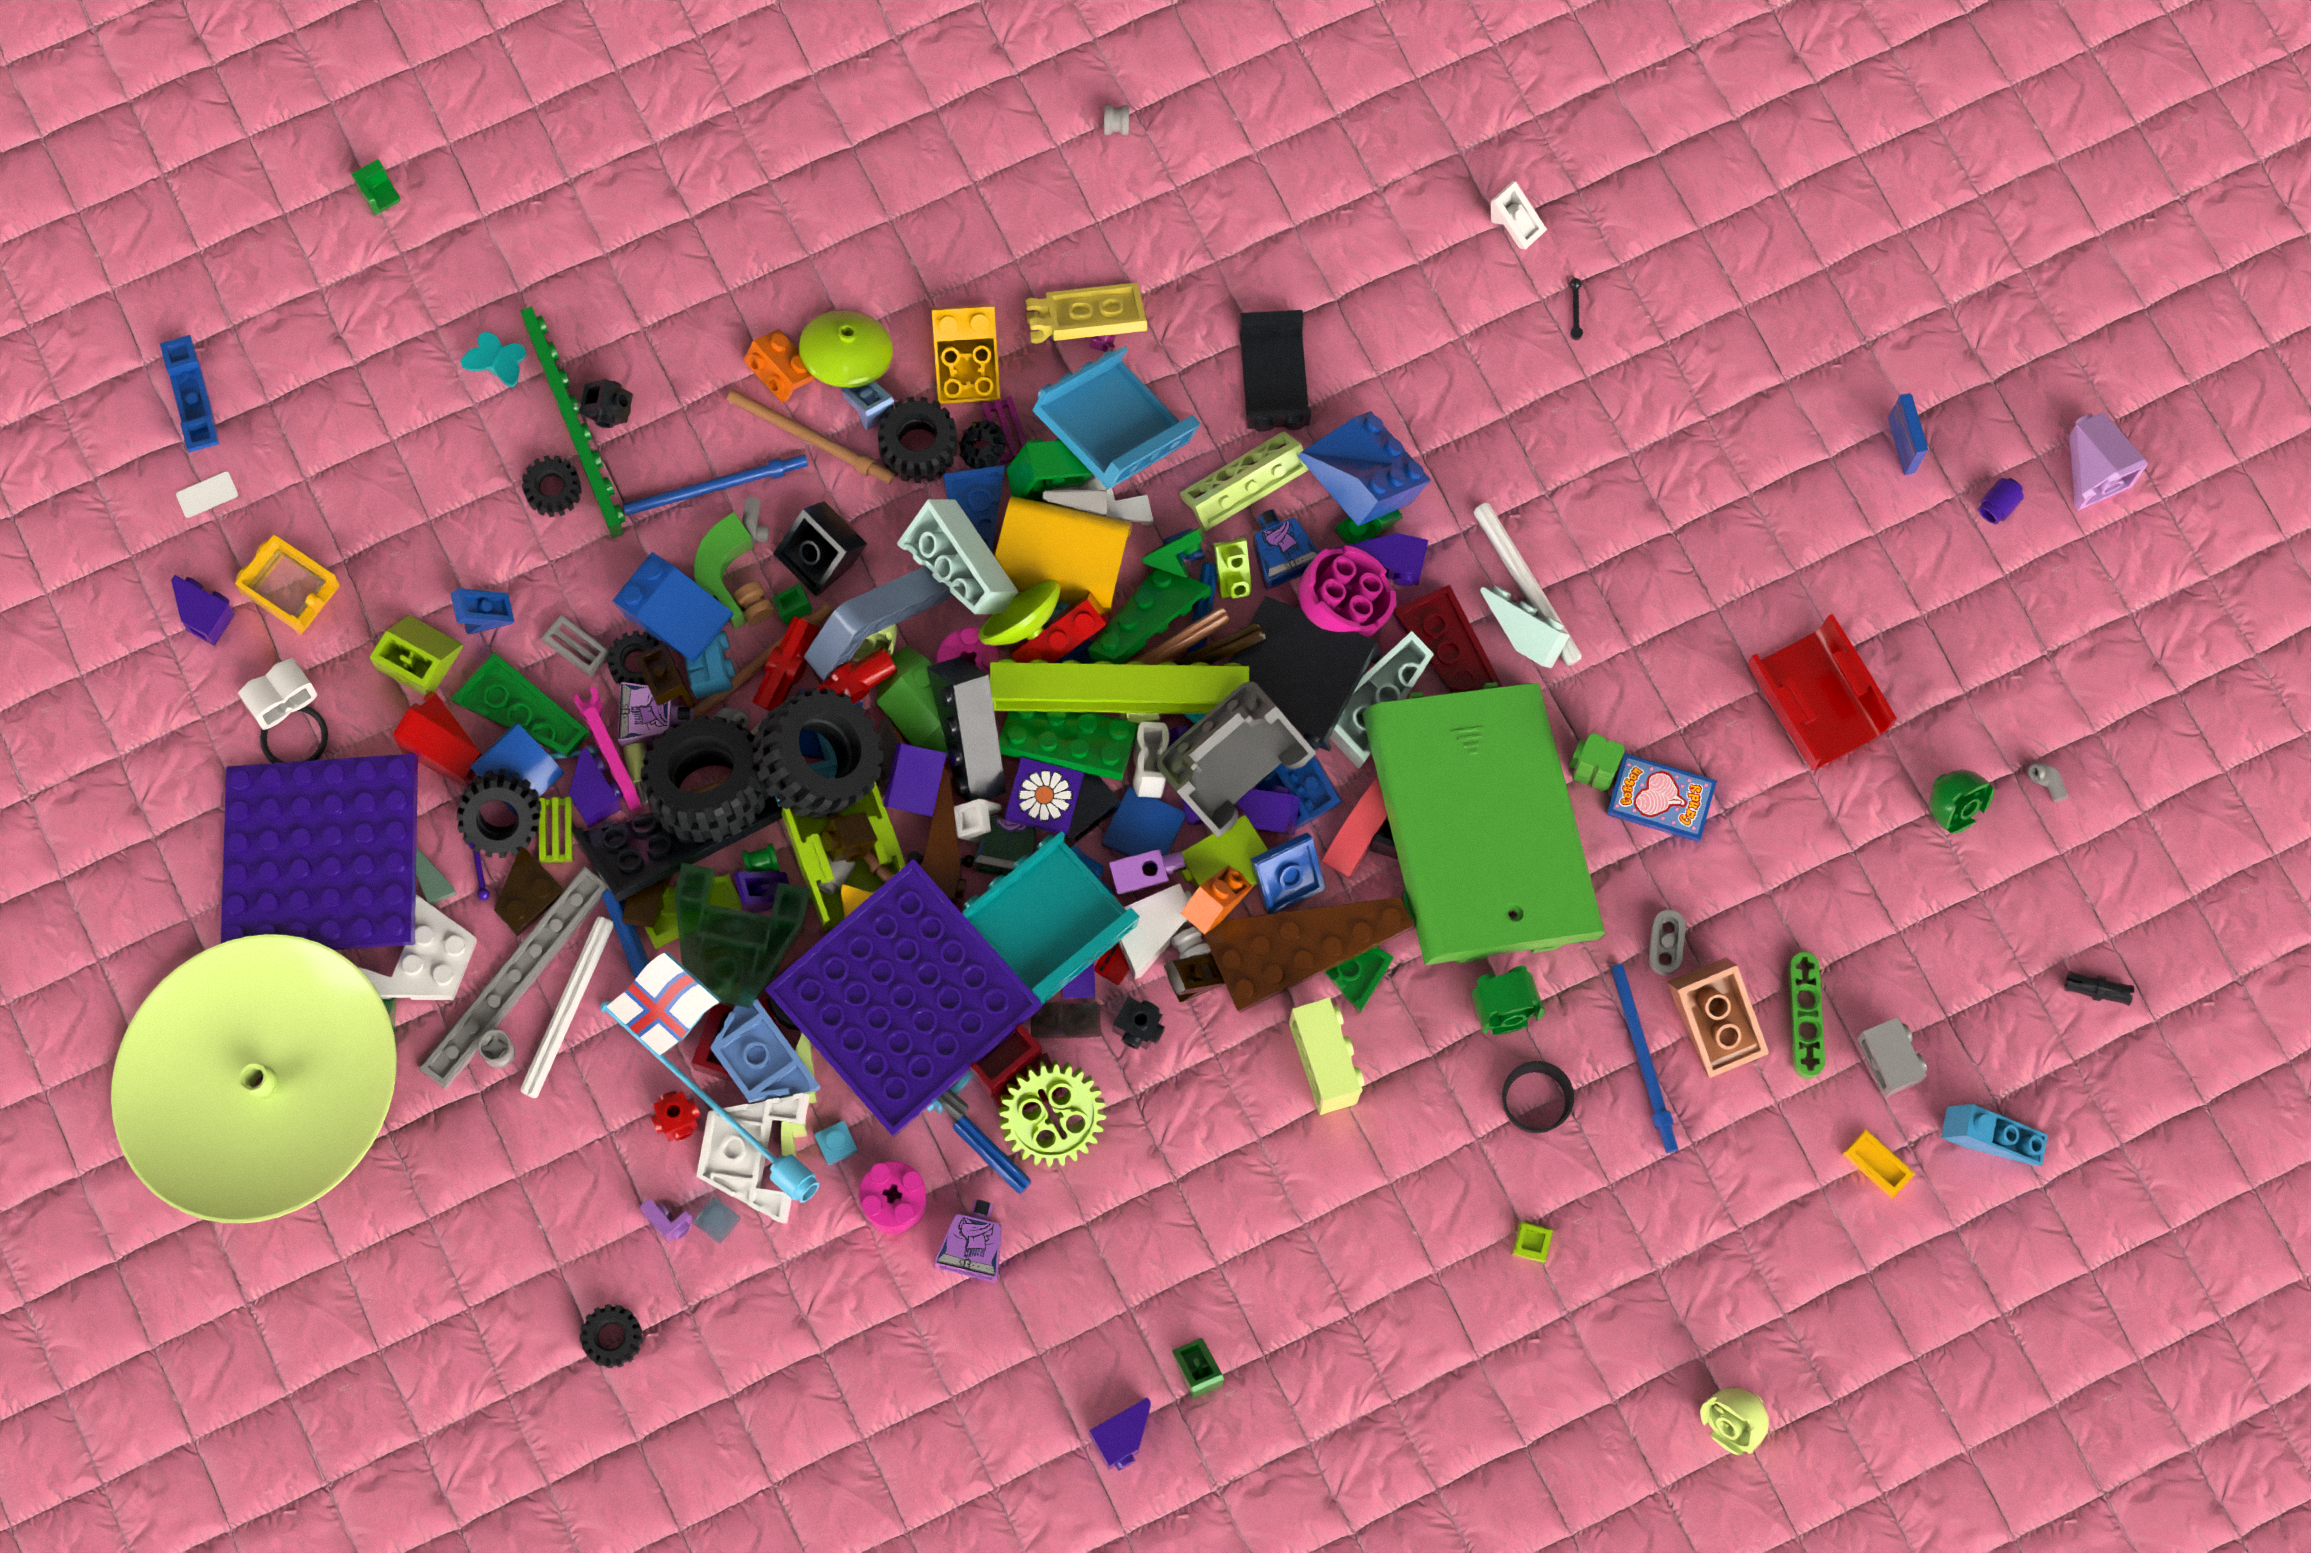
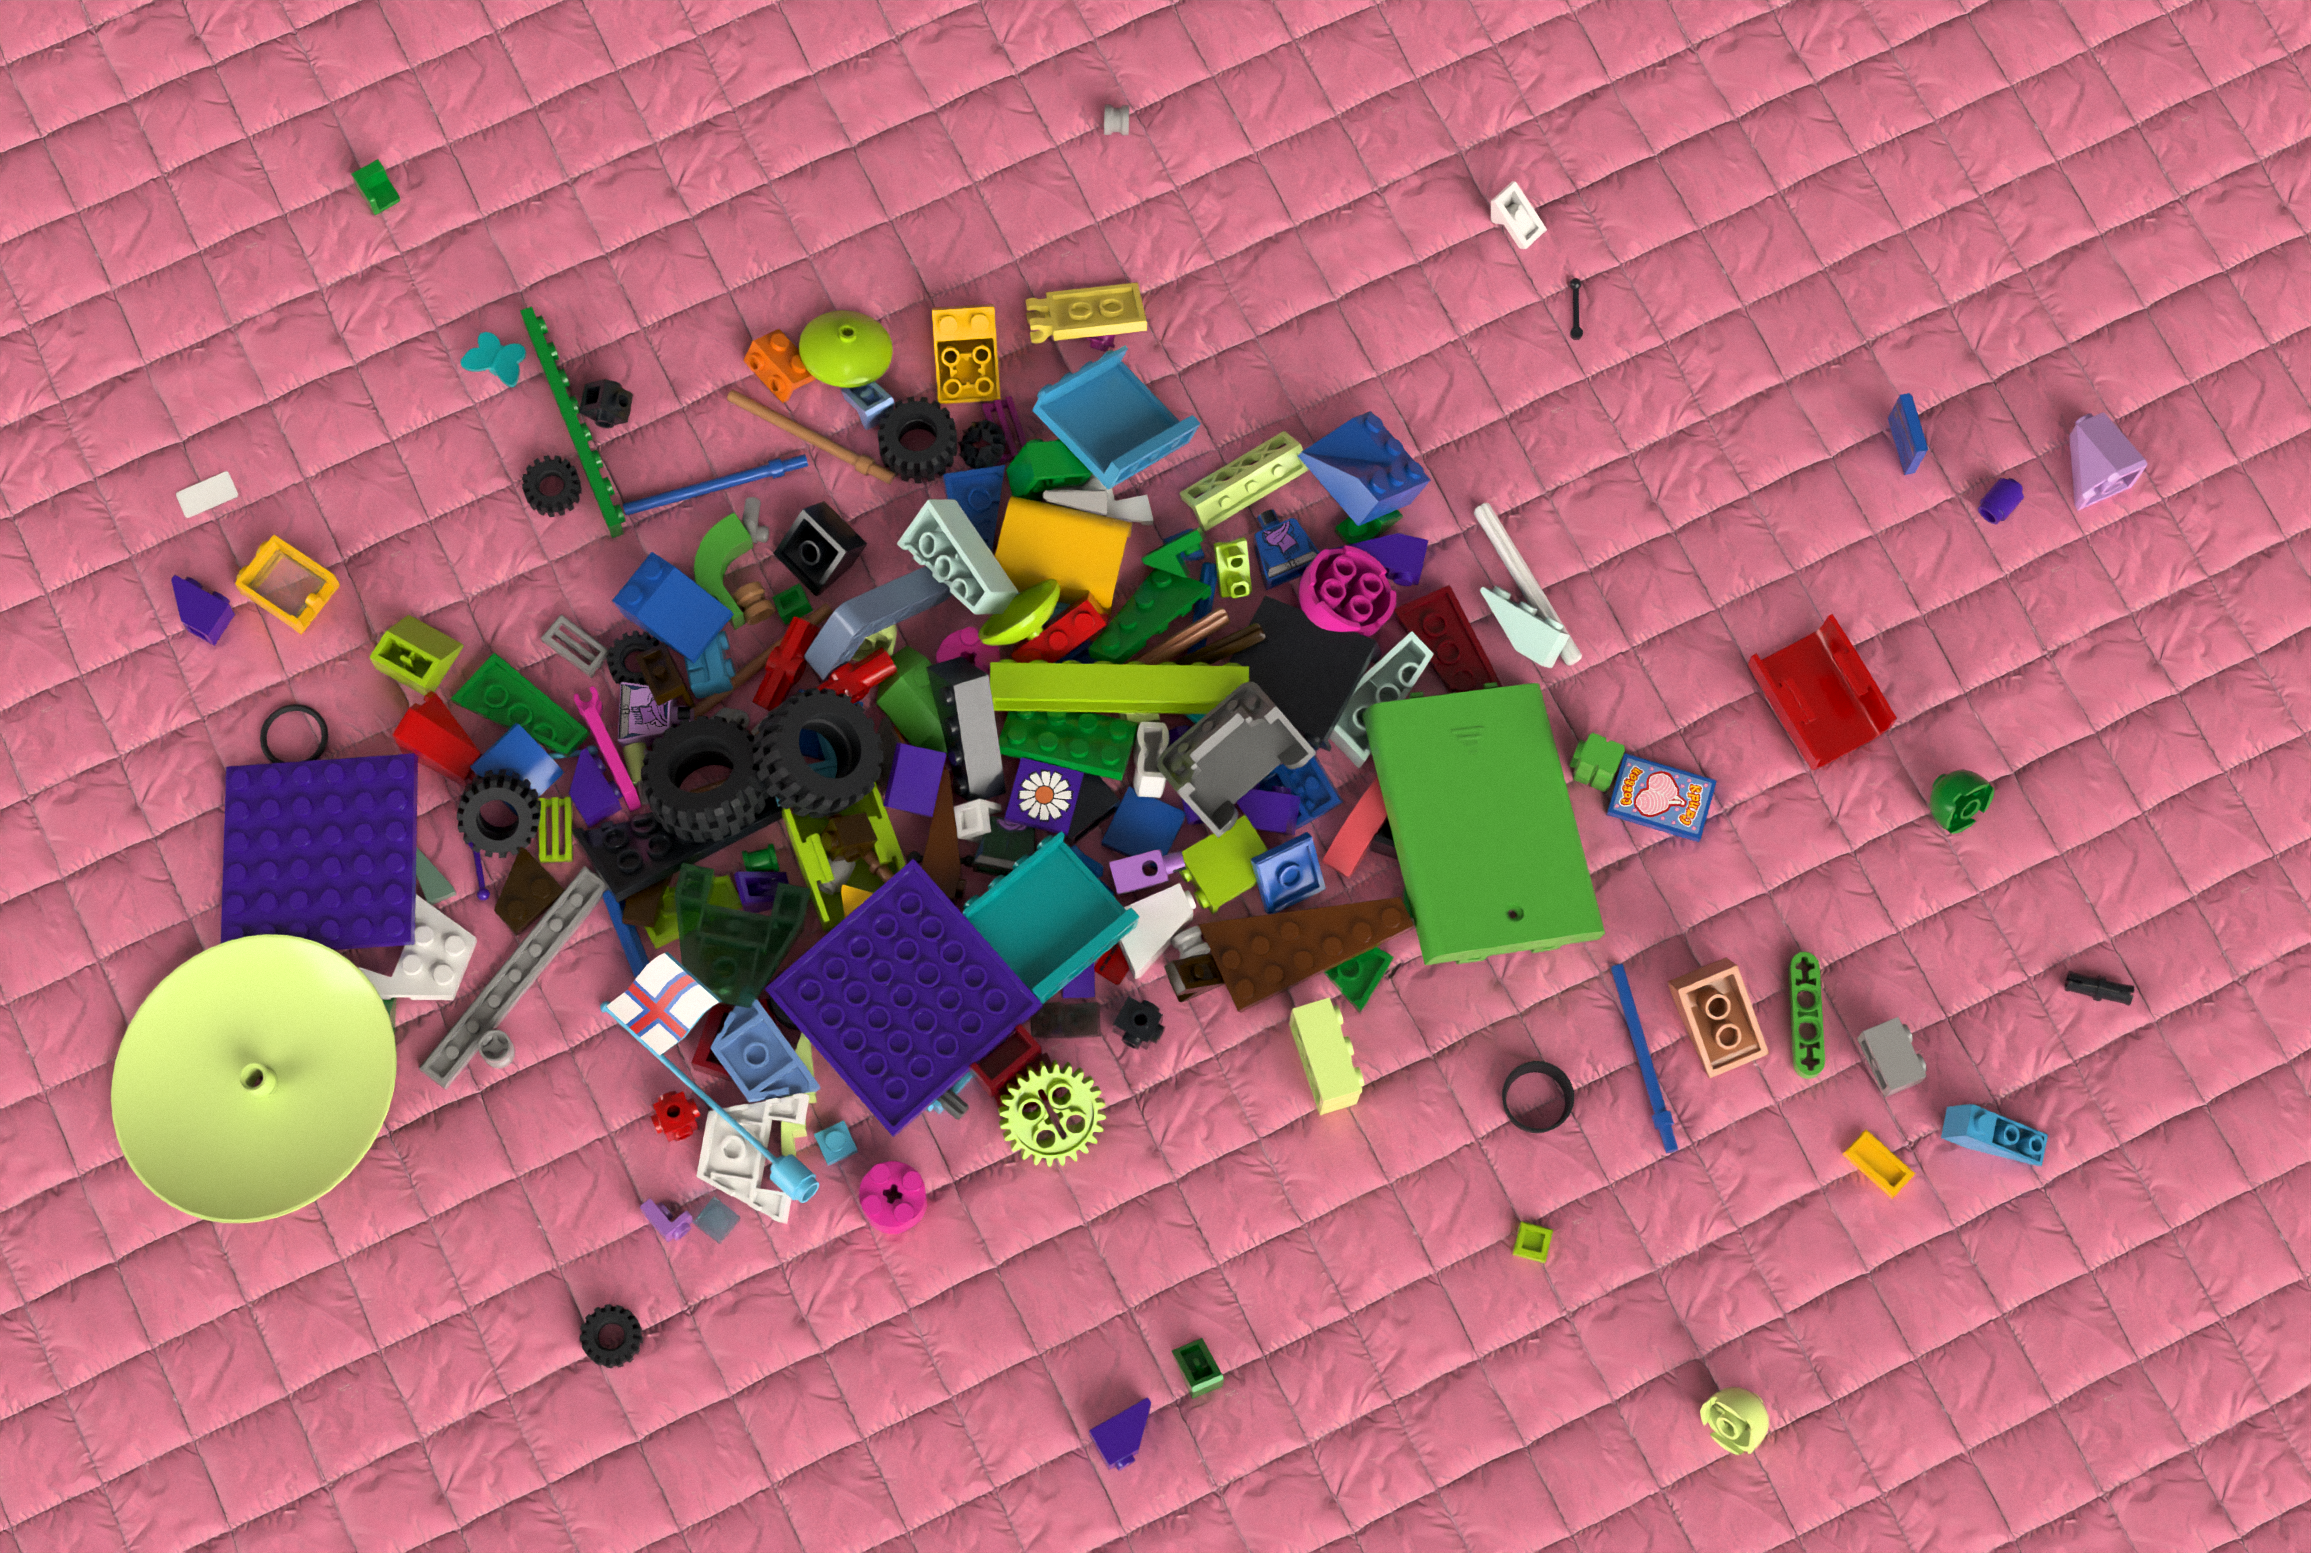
blue slope [160,335,219,453] -> none
white brick [238,658,317,730] -> none
blue slope [450,588,515,634] -> none
white axle [520,916,614,1098] -> none
torso [935,1200,1002,1283] -> none
blue axle [953,1115,1031,1193] -> none
orange slope [1181,865,1253,935] -> none
black panel [1239,310,1311,432] -> none
green brick [1471,966,1545,1035] -> none
light grey plate [1649,910,1686,976] -> none
light grey arm [2027,762,2068,802] -> none

